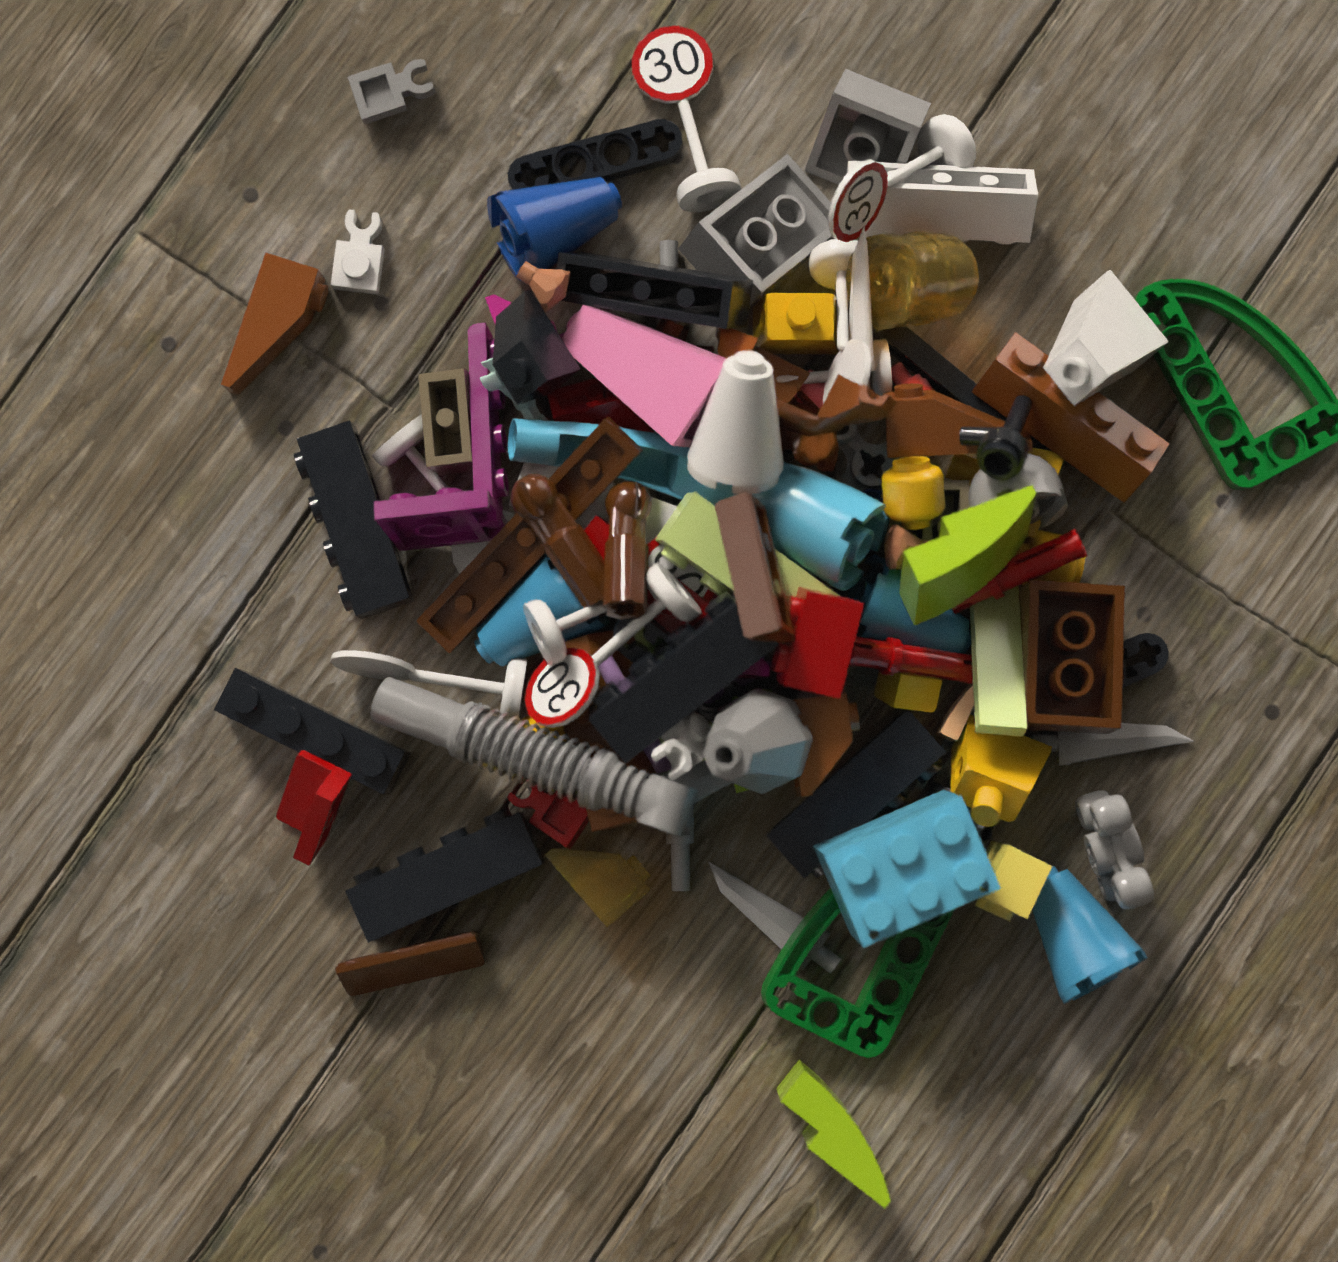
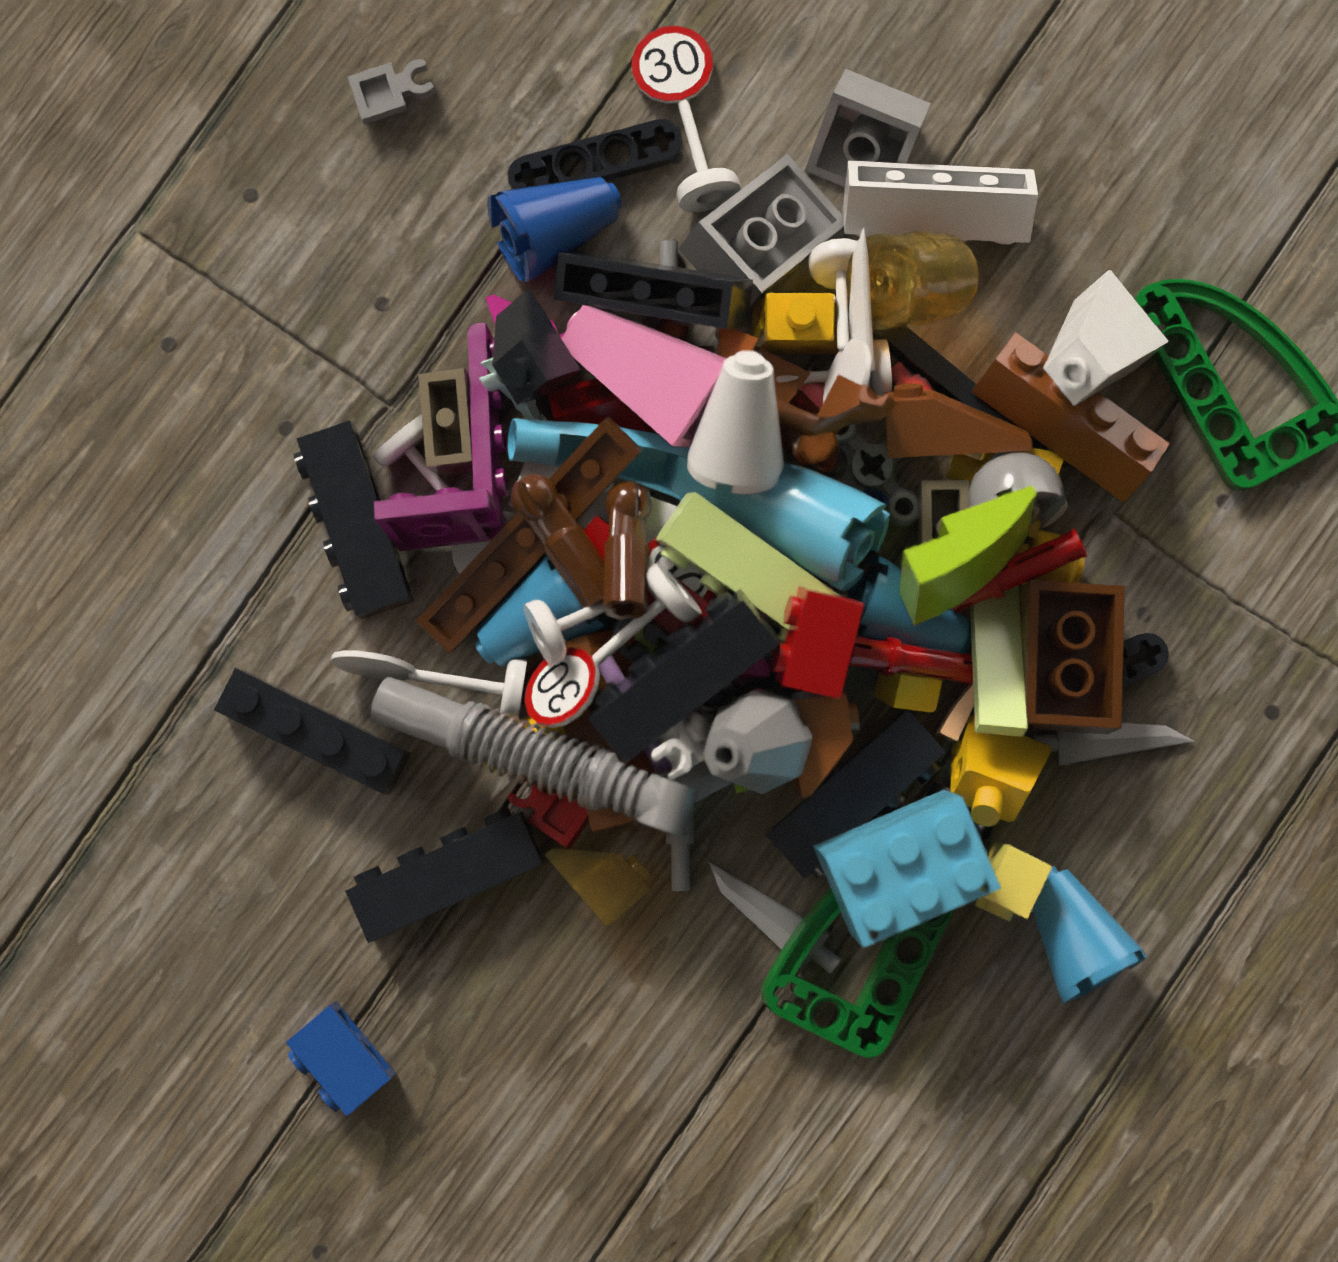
dark orange slope [221,252,329,395] -> none
red panel [276,750,352,866] -> none
white plate [331,209,385,295] -> none
reddish brown slope [335,930,485,996] -> none
nougat rock [516,261,570,312] -> none
reddish brown slope [715,492,795,642] -> none
lime slope [776,1059,891,1209] -> none
white piece [828,114,976,243] -> none
yellow head [881,456,945,530] -> none
nougat rock [884,524,932,569] -> none
black piece [959,395,1033,480] -> none
light grey gear [1075,790,1154,909] -> none
none -> blue brick [285,1001,396,1116]

